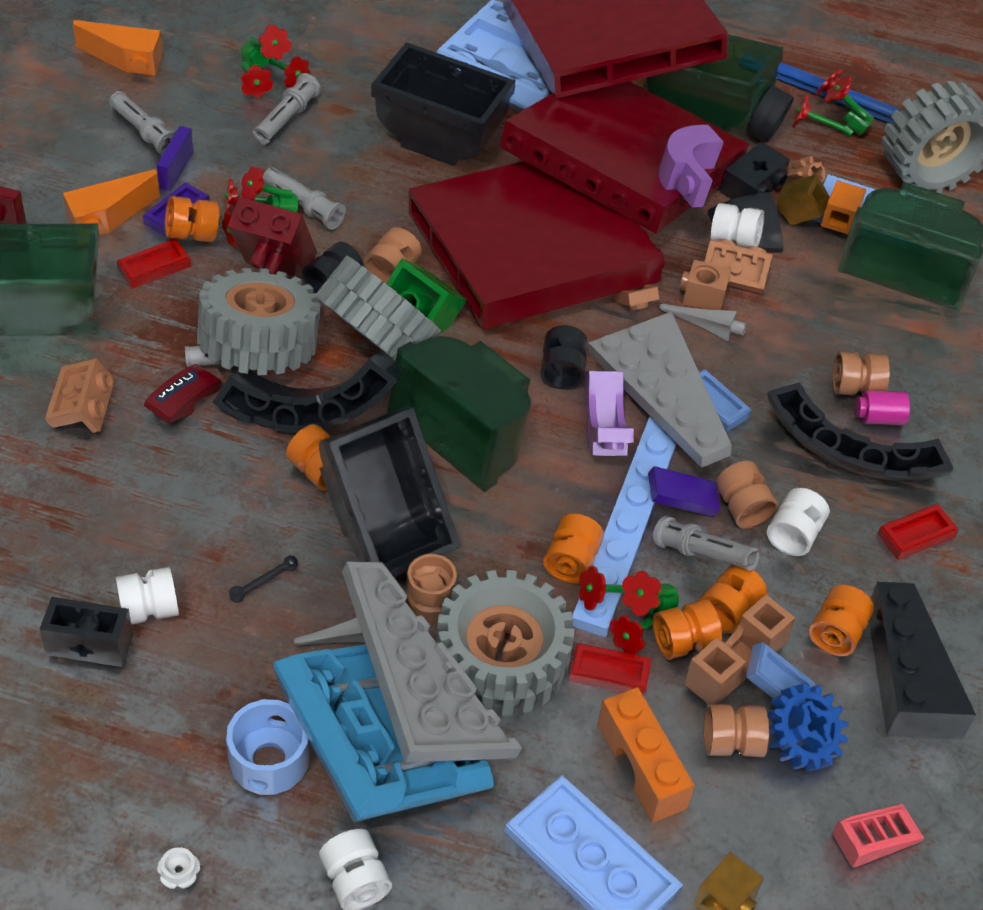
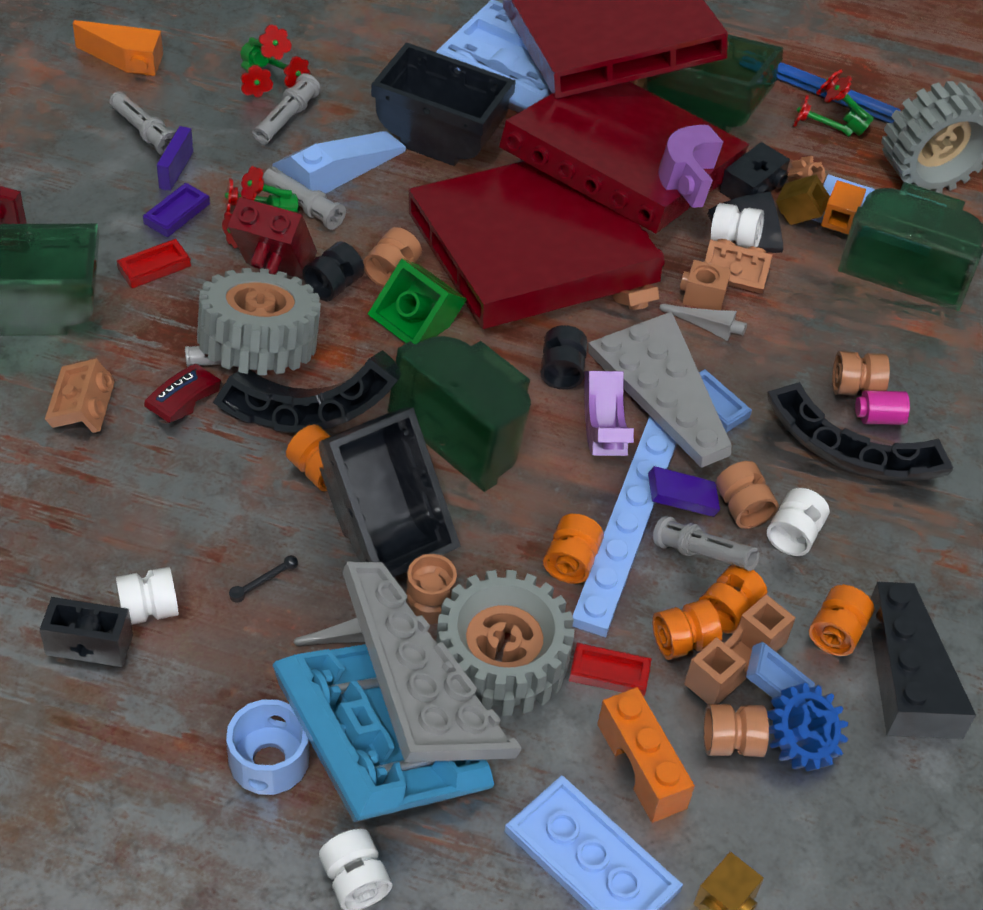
orange slope [63,169,160,241] -> none
white plate [157,847,200,889] -> none
orange wheel [165,196,219,243] -> none
light grey wheel [315,255,441,371] -> none
red plant [579,566,679,655] -> none
black tyre [746,86,794,143] -> none
coral slope [832,804,924,869] -> none
red tile [877,504,959,560] -> none
none -> light blue wedge [272,131,406,194]

